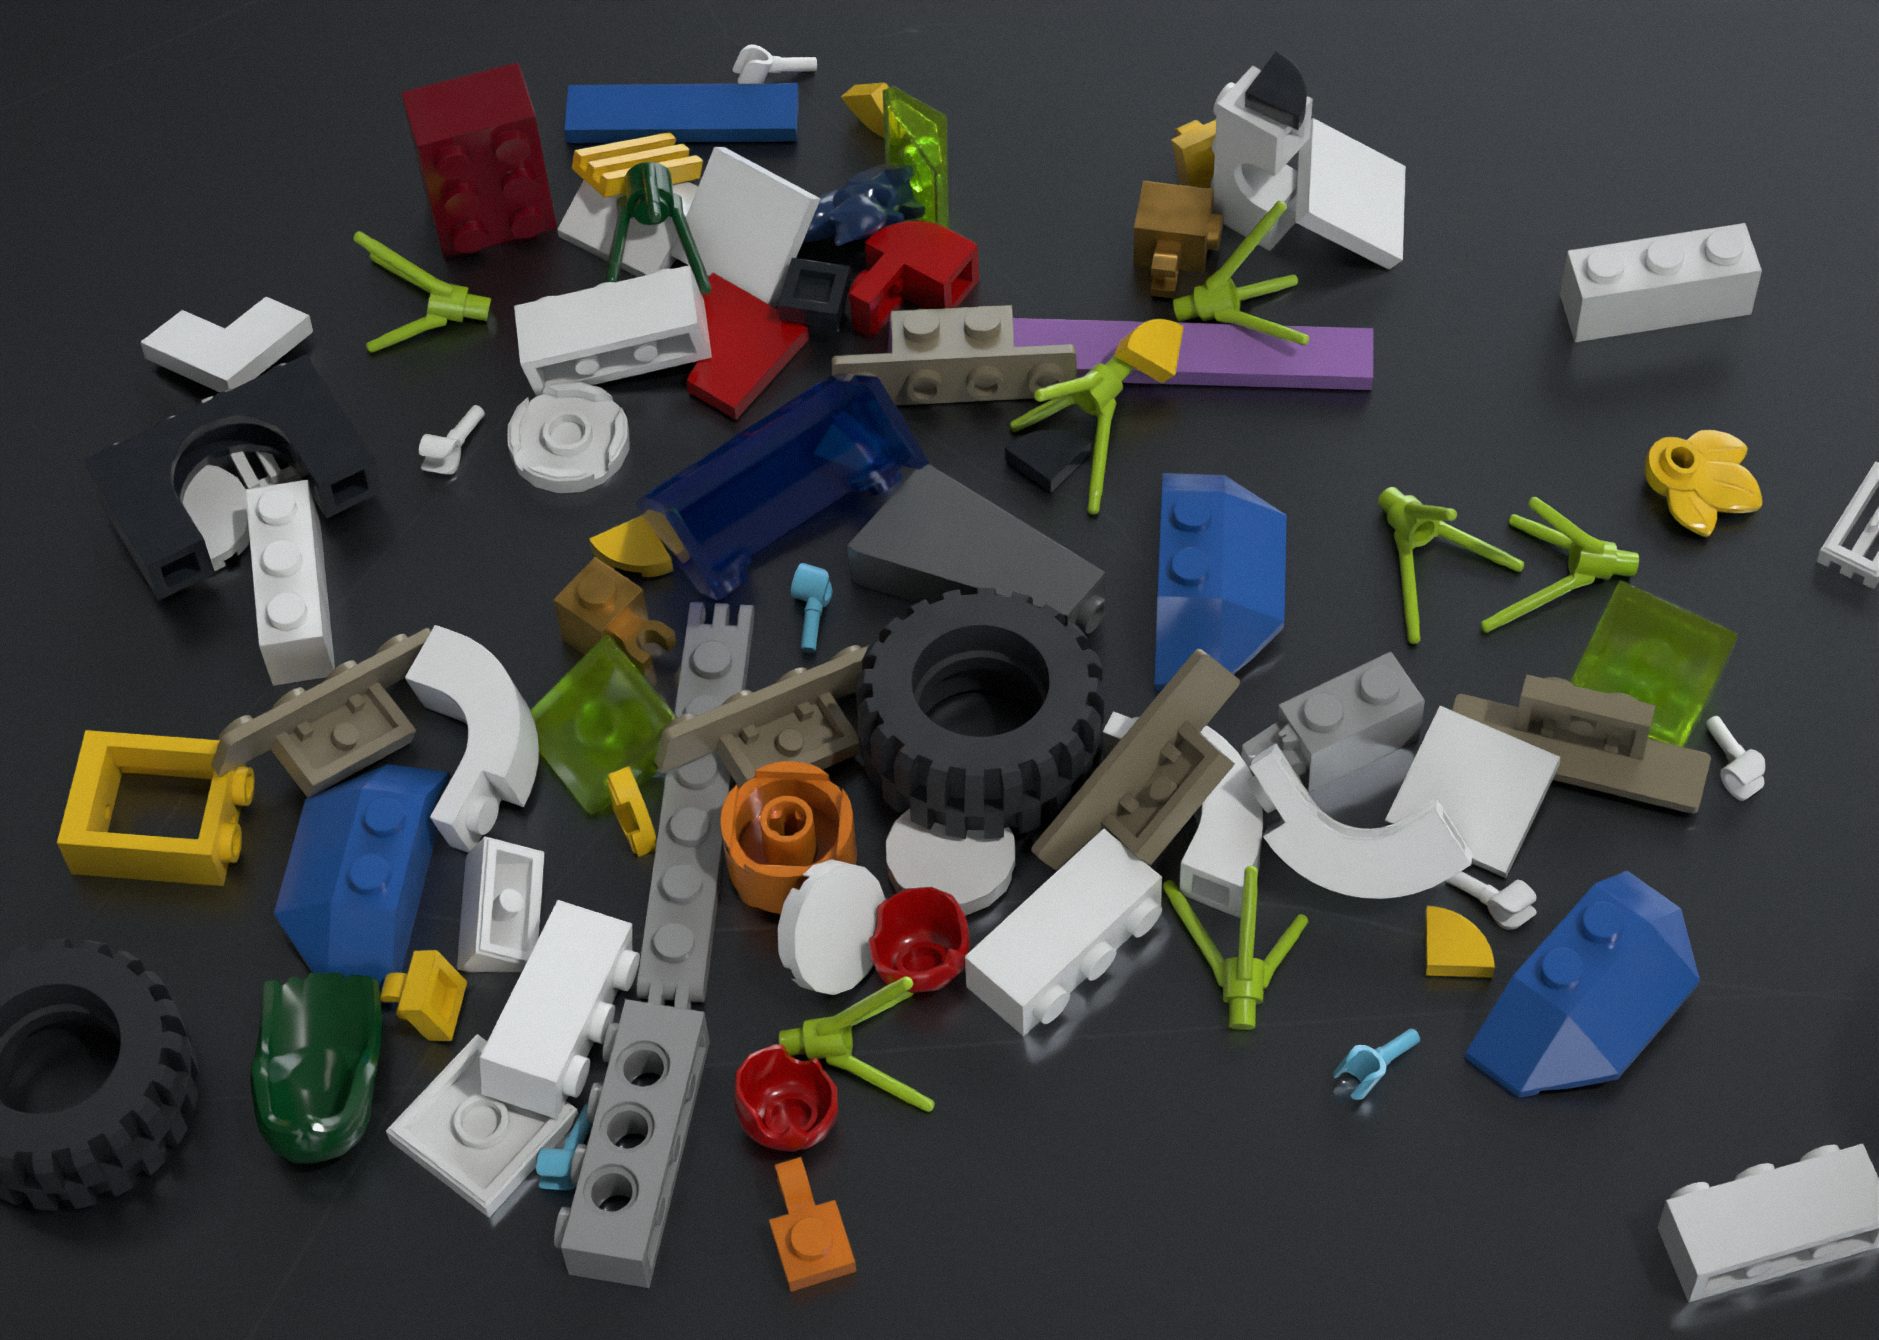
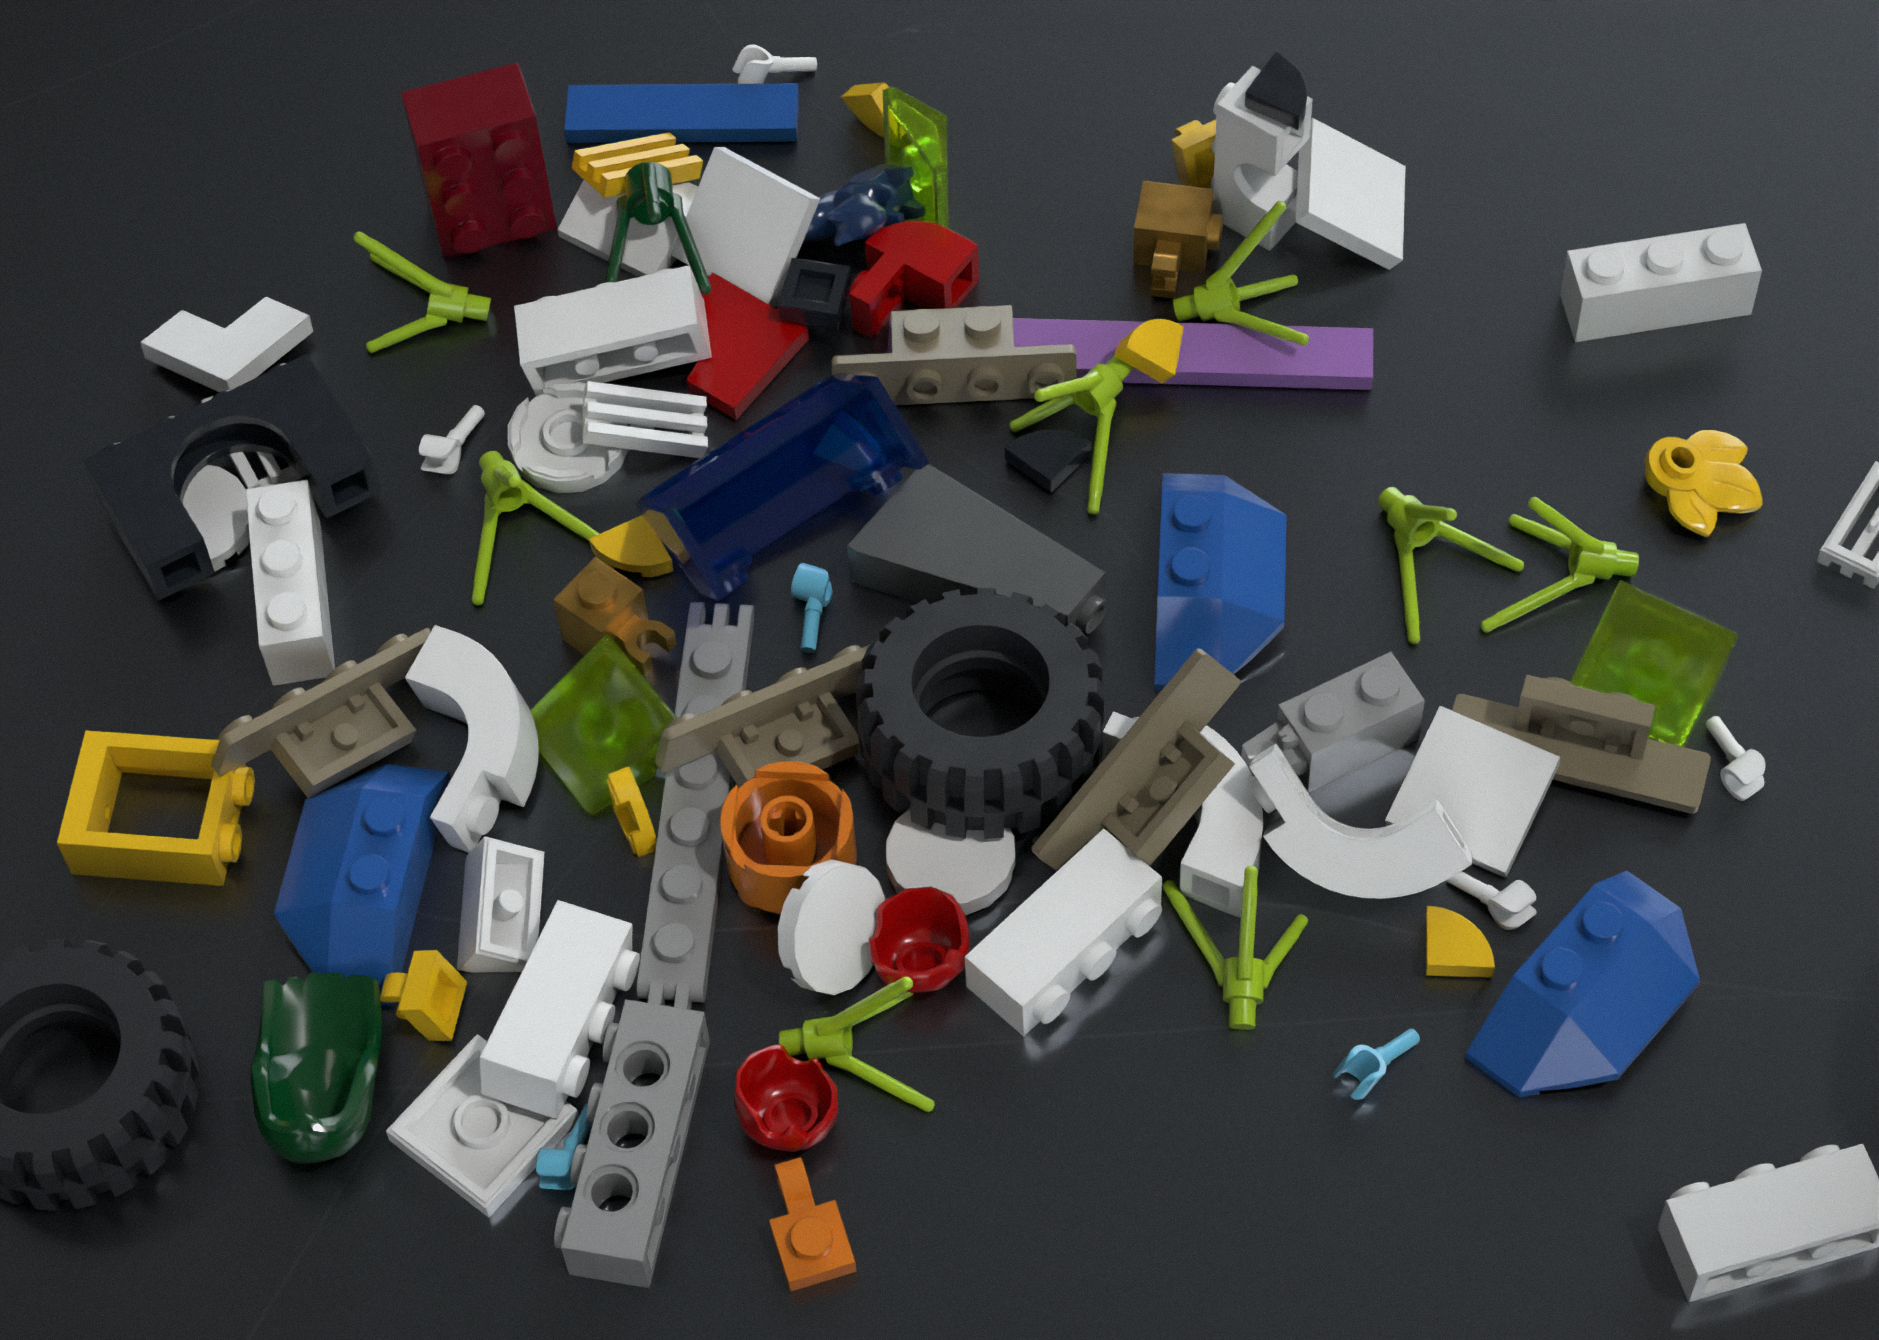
none -> lime plant [471,451,600,606]
none -> white tile [583,381,708,459]

